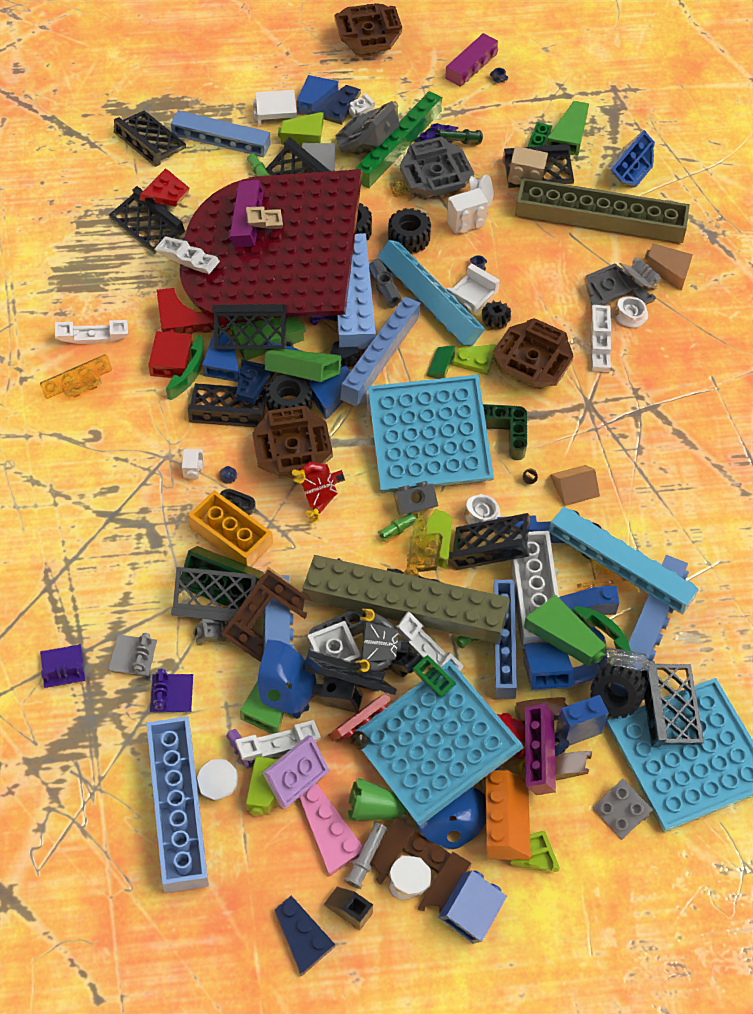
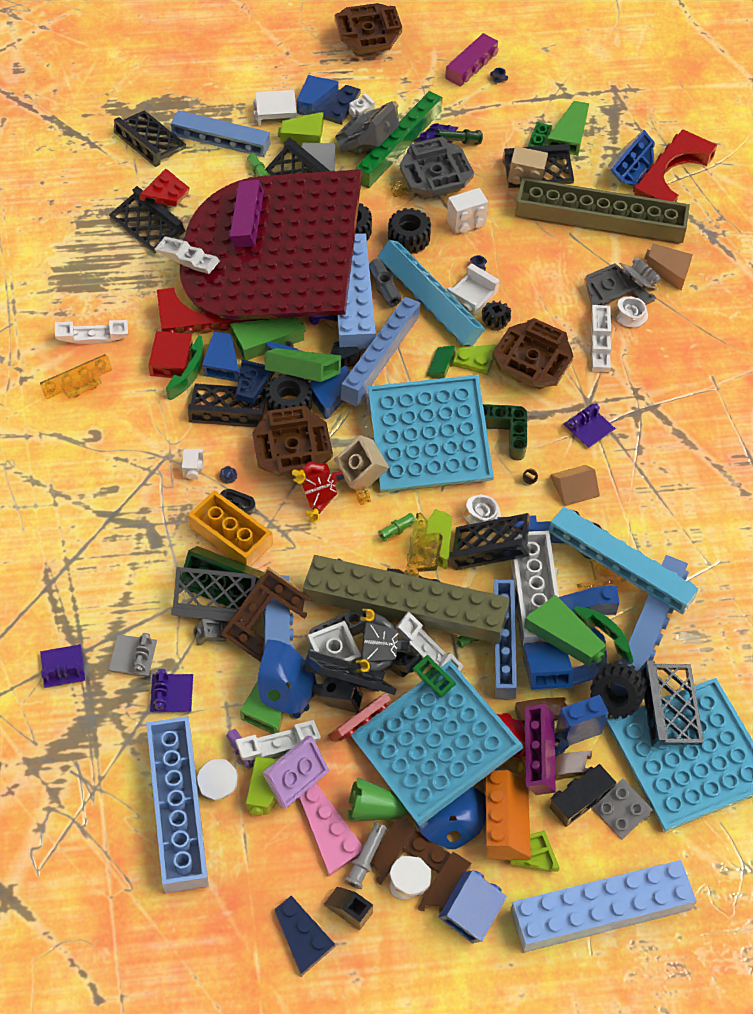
black fence [212,304,288,349] -> none
tan slope [246,207,283,229] -> none
dark brown hinge [350,731,368,750] -> none
dark grey brick [393,481,438,515] -> none
white hat [469,174,494,207] -> none
clear tile [605,647,651,671] -> none
none -> tan brick [334,435,389,492]
none -> clear yellow bush [355,486,371,505]
none -> light blue brick [511,860,697,953]
none -> black brick [549,764,617,827]
none -> dark purple hinge [563,403,616,448]
none -> red arch [633,129,717,202]

